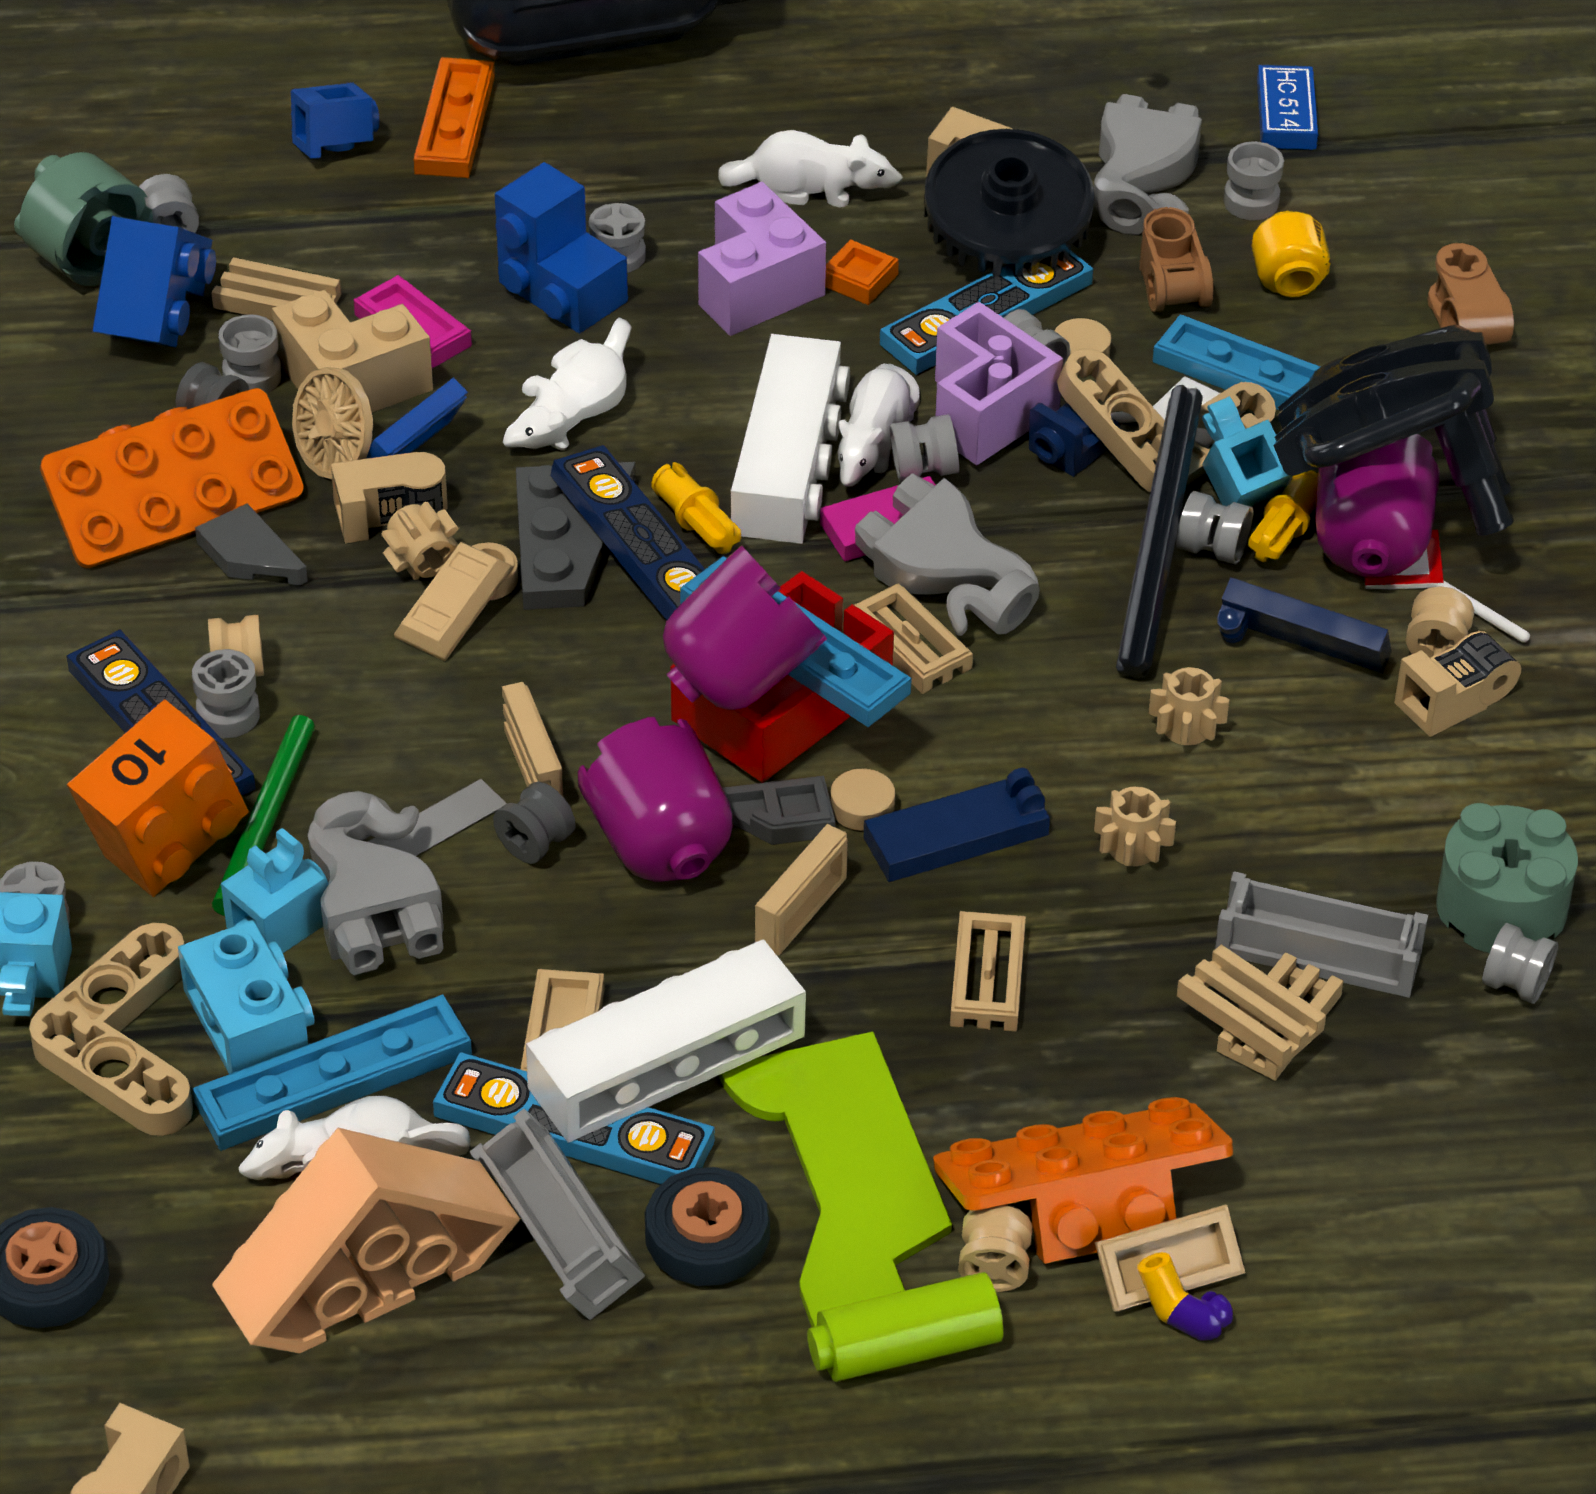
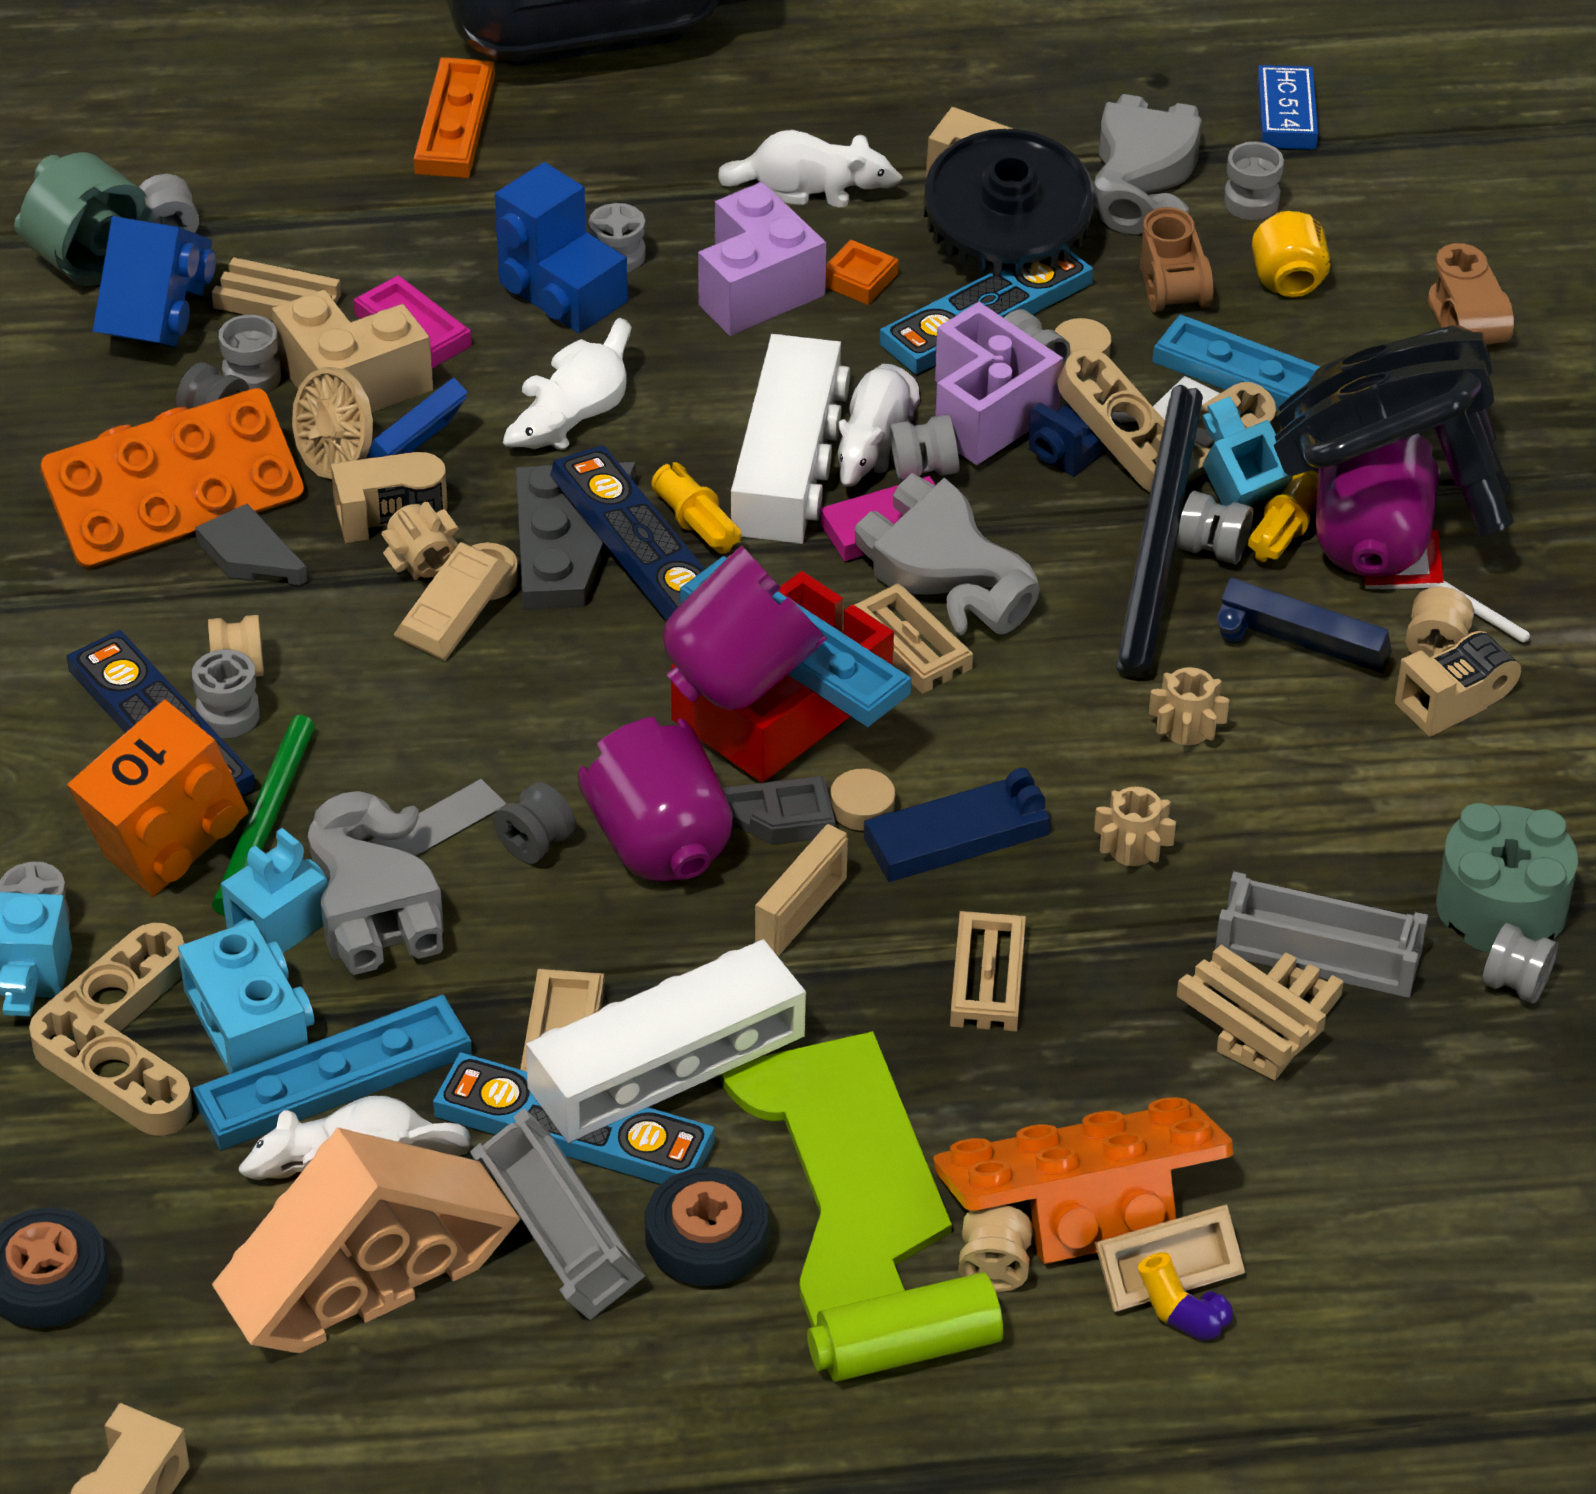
blue brick [291,82,379,159] -> none
tan tile [502,682,563,797] -> none

